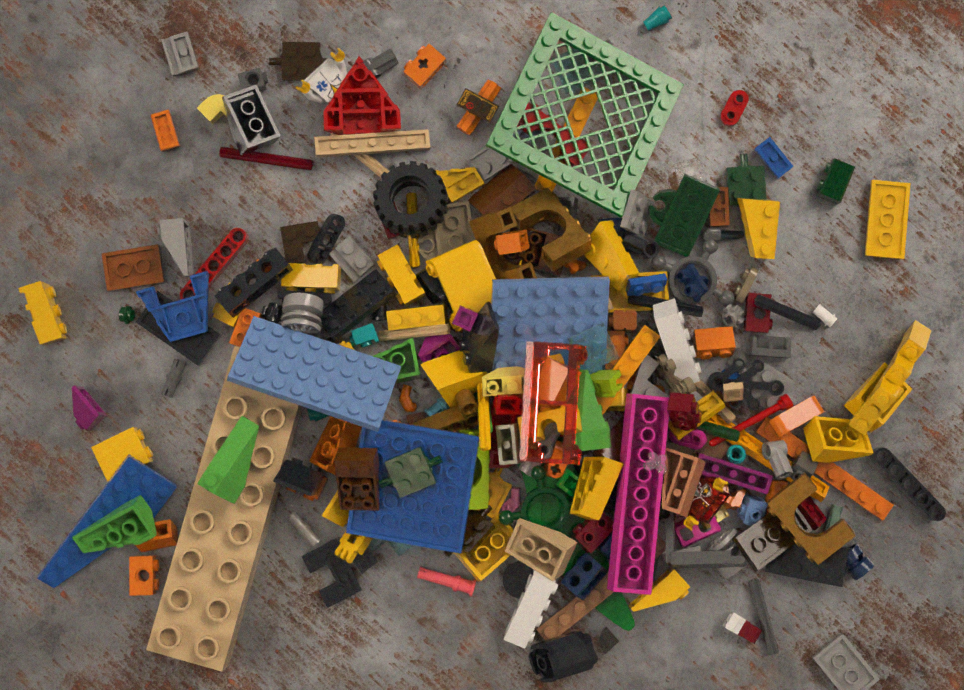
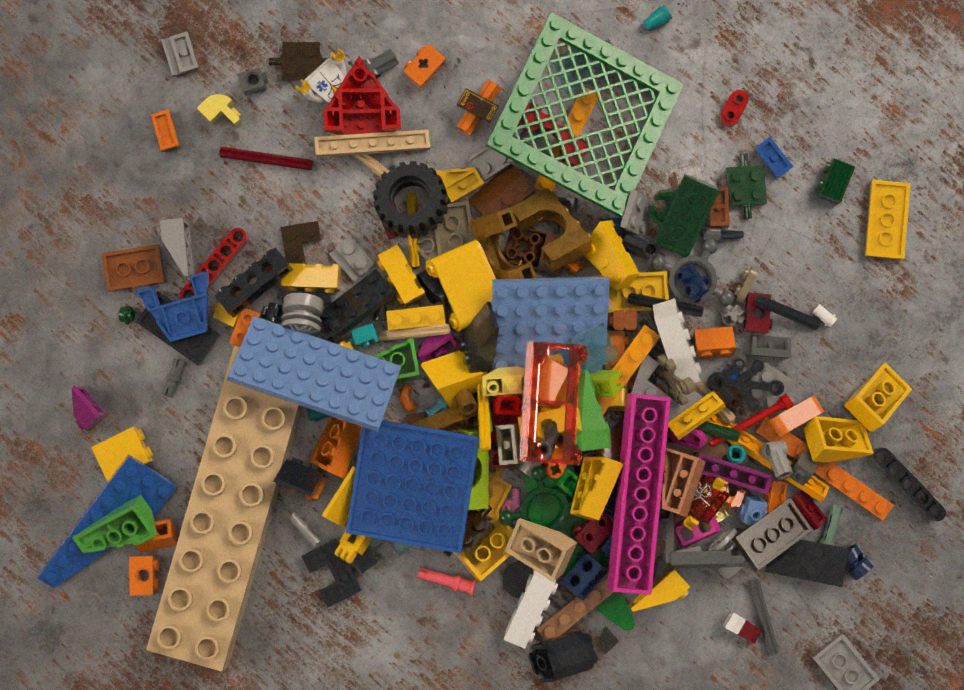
yellow wedge [18,281,67,346] -> none
bright green wedge [197,416,259,504] -> none
black slope [222,84,281,155] -> none
black beam [307,214,345,265] -> none
reddish brown slope [334,448,379,511] -> none
dark green plate [379,446,443,498] -> none
magenta plate [452,305,478,331] -> none
orange brick [494,229,529,255] -> none
blue plate [625,273,668,296] -> none
clear piece [643,452,667,474] -> none
dark red brick [667,392,702,431] -> none
tan plate [723,382,744,402] -> none
yellow wedge [737,198,780,259] -> none
pearl gold arch [767,472,855,565] -> none
yellow arch [848,320,931,435] -> none

